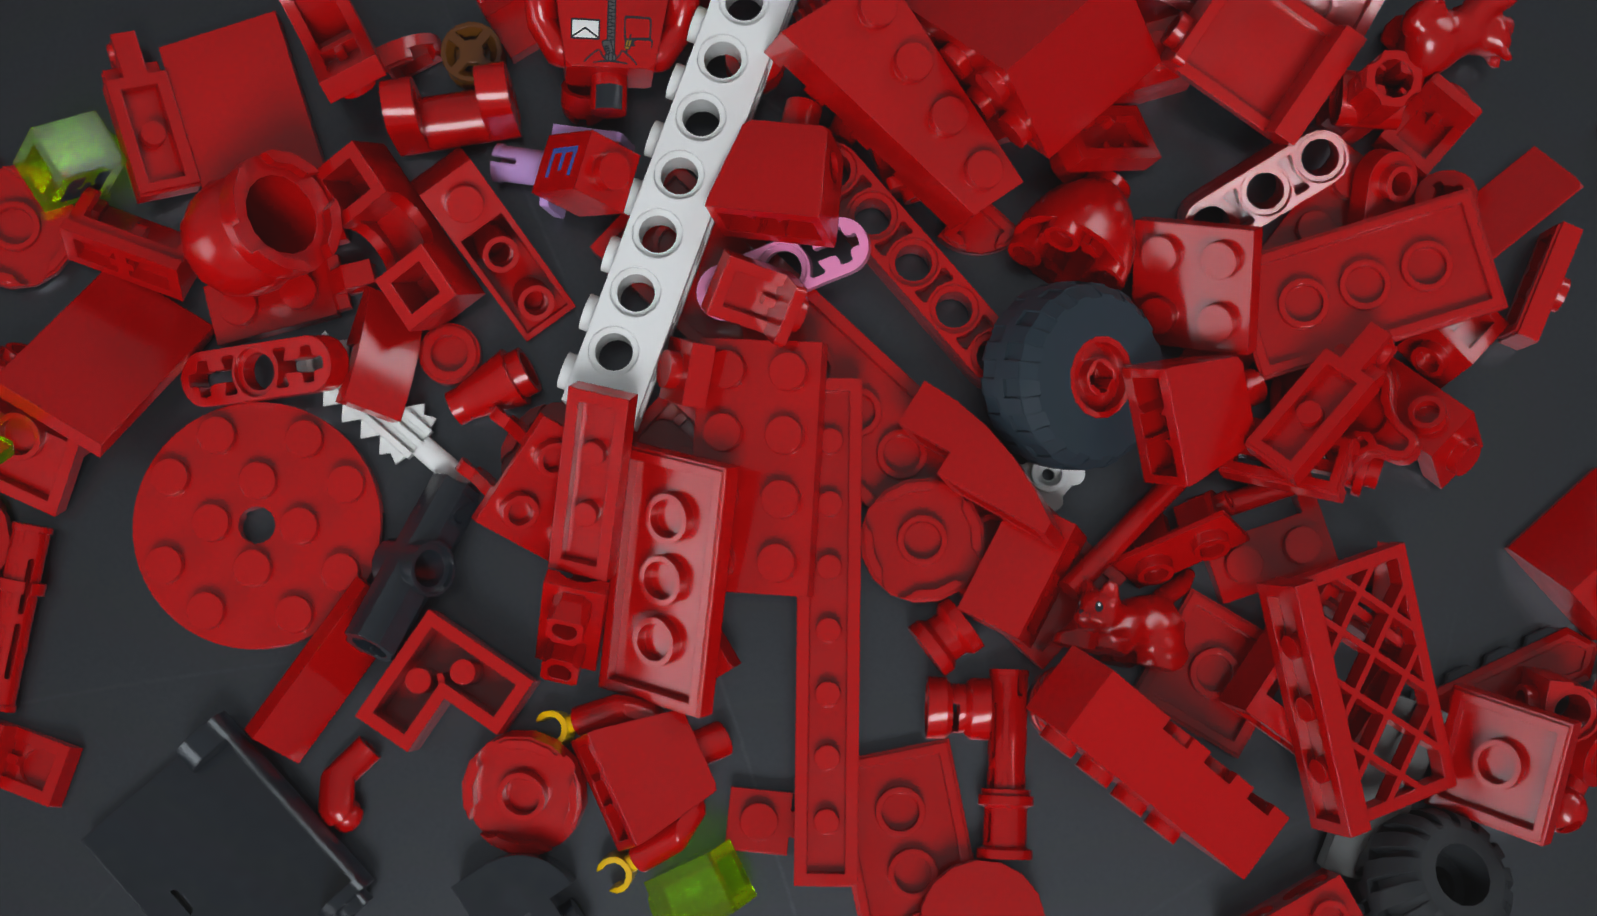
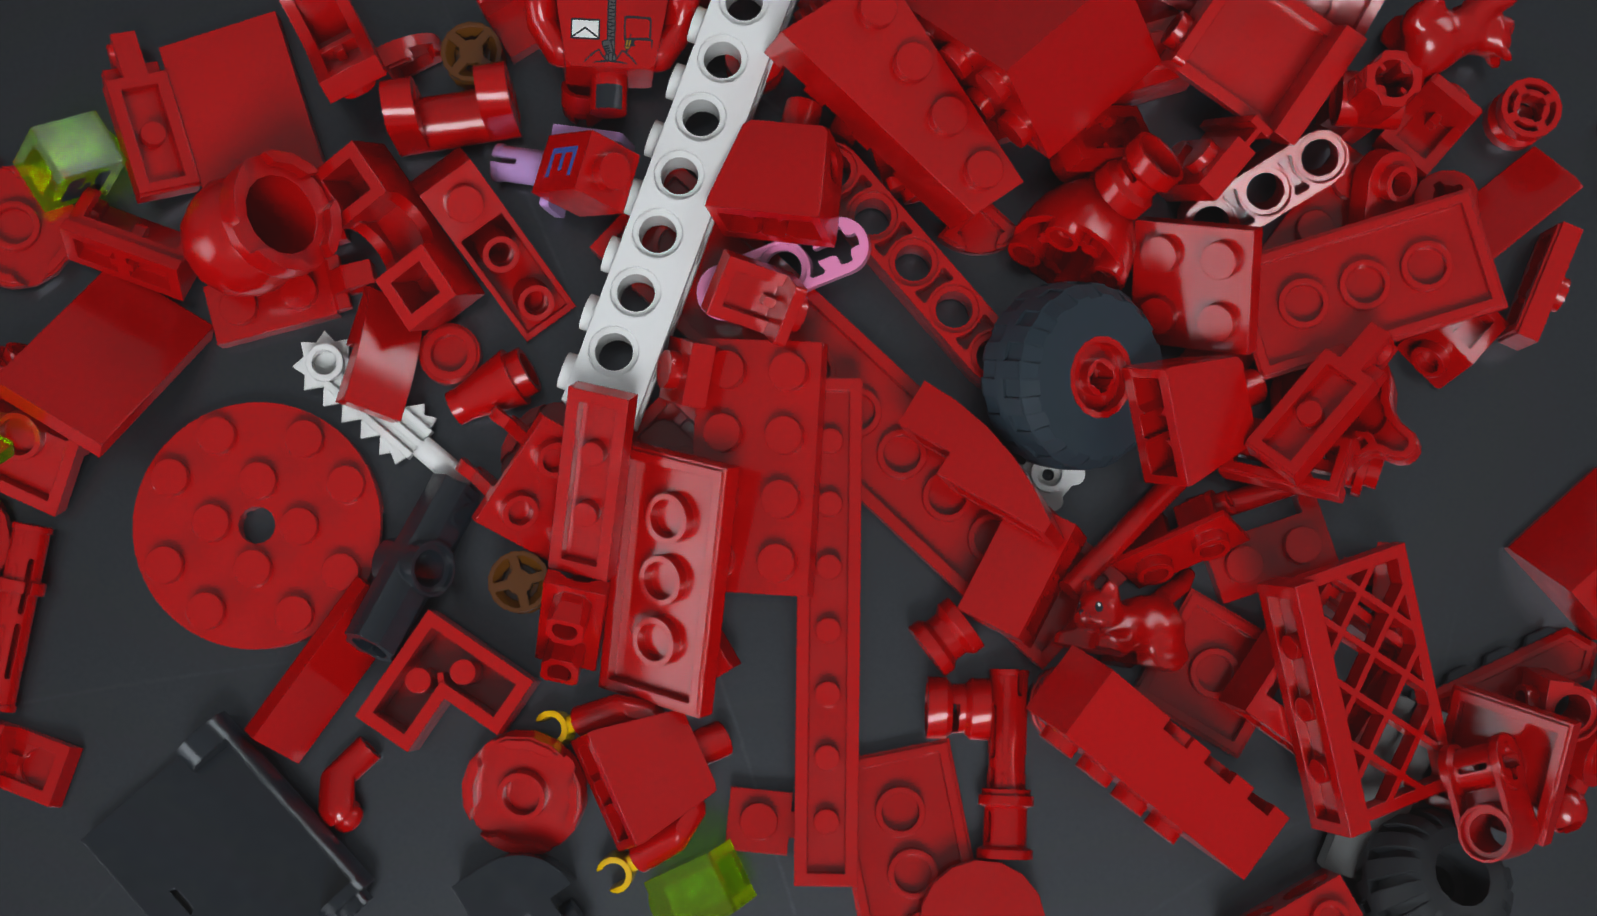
red beam [181,335,349,407] -> none
red tile [861,478,985,603] -> none
red bracket [1388,357,1483,489] -> none
none -> reddish brown wheel [488,551,551,614]
none -> red wheel [1094,131,1184,220]
none -> red plate [1158,114,1273,202]
none -> red piece [1438,732,1539,863]
none -> red wheel [1482,77,1562,152]

